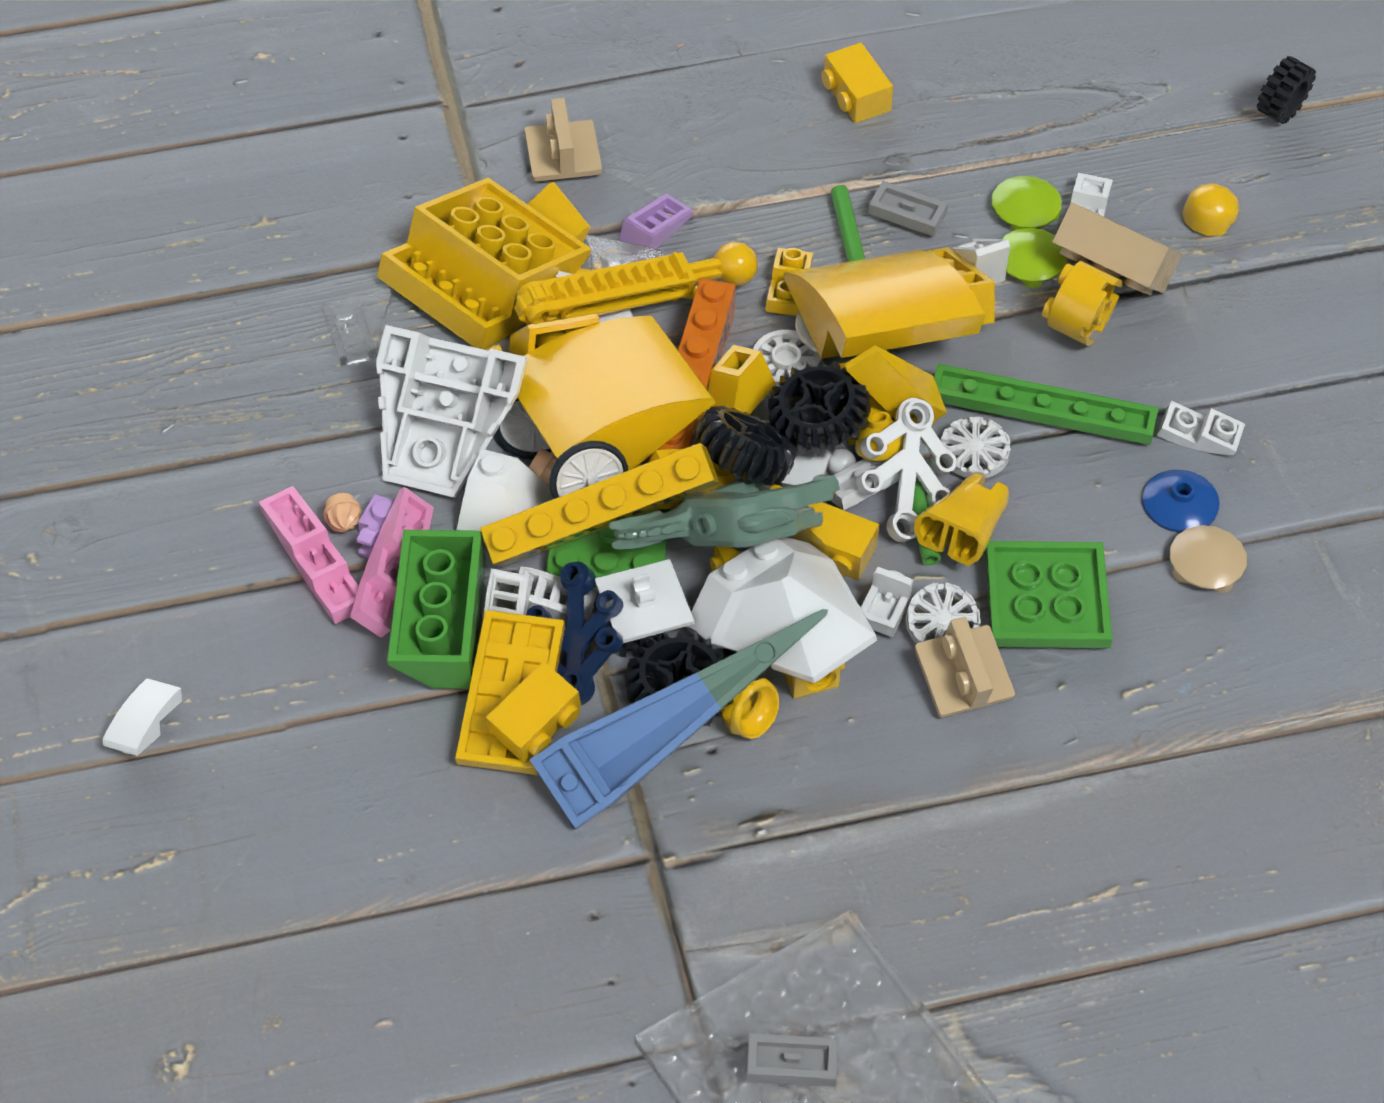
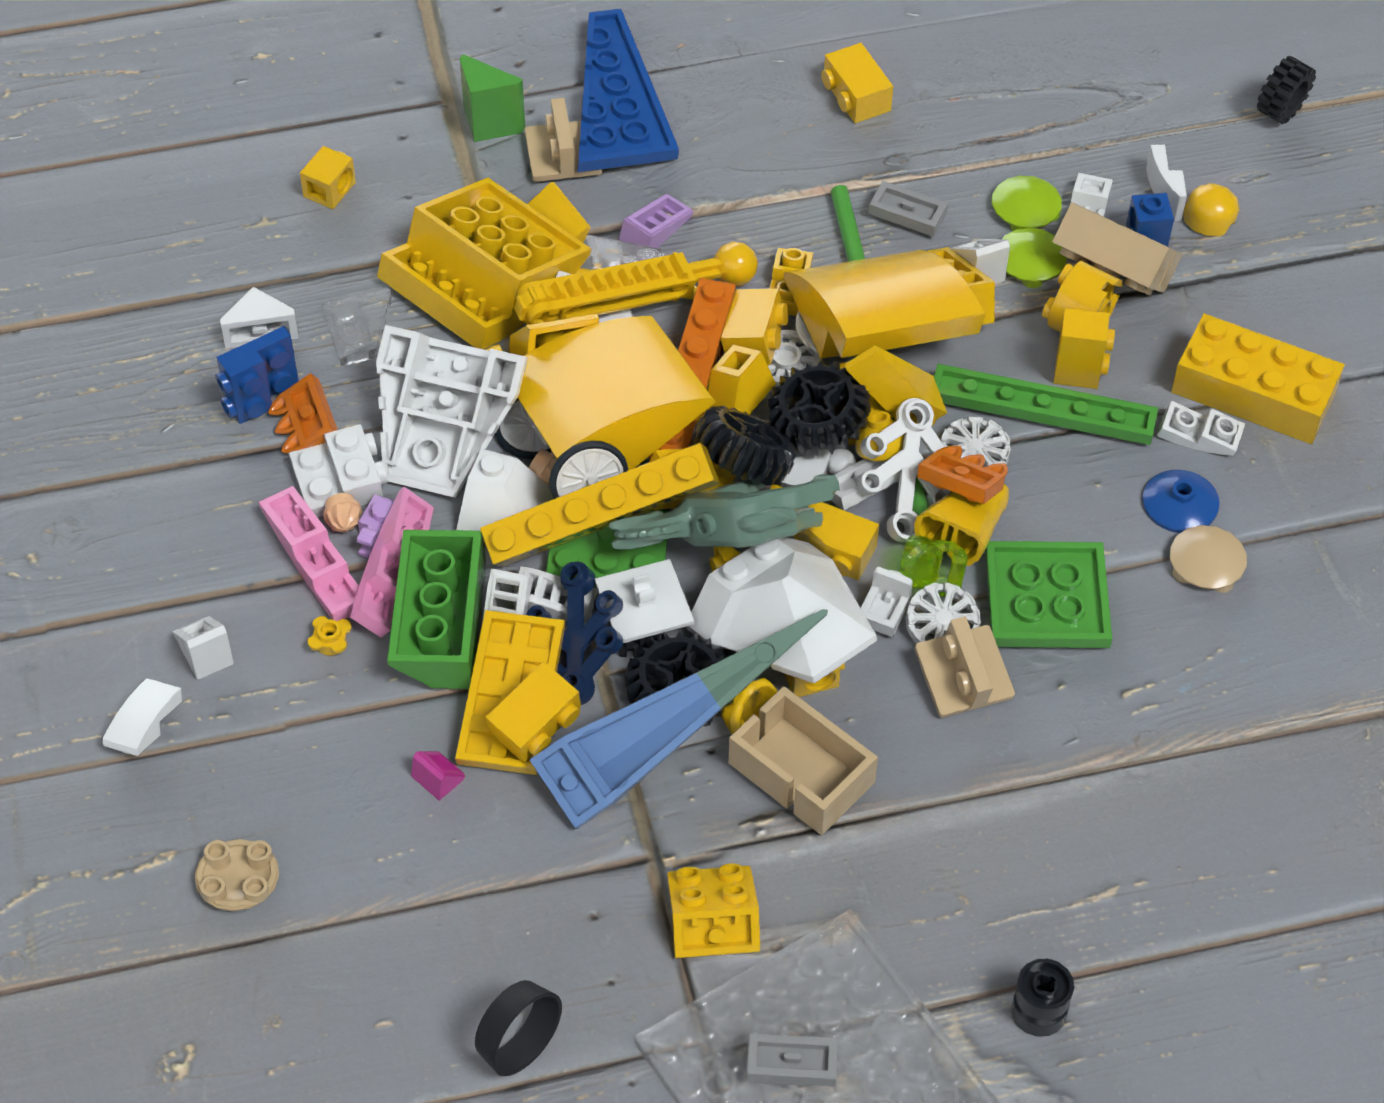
none -> white slope [172,616,234,680]
none -> tan dish [195,839,279,911]
none -> blue plate [215,326,299,424]
none -> white slope [220,287,299,349]
none -> orange plate [268,373,338,454]
none -> white plate [289,424,387,517]
none -> yellow brick [300,146,356,209]
none -> yellow plate [308,616,352,656]
none -> dark pink slope [411,751,465,801]
none -> bright green slope [459,54,525,142]
none -> black tyre [475,980,562,1076]
none -> blue wing [577,9,679,172]
none -> yellow bracket [667,863,760,958]
none -> yellow piece [721,288,788,365]
none -> tan piece [728,686,878,836]
none -> clear neon green piece [899,535,968,596]
none -> orange plate [917,445,1008,504]
none -> black wheel [1011,958,1074,1037]
none -> yellow piece [1053,308,1115,389]
none -> blue brick [1126,193,1174,247]
none -> white slope [1146,145,1187,221]
none -> yellow brick [1171,313,1345,444]

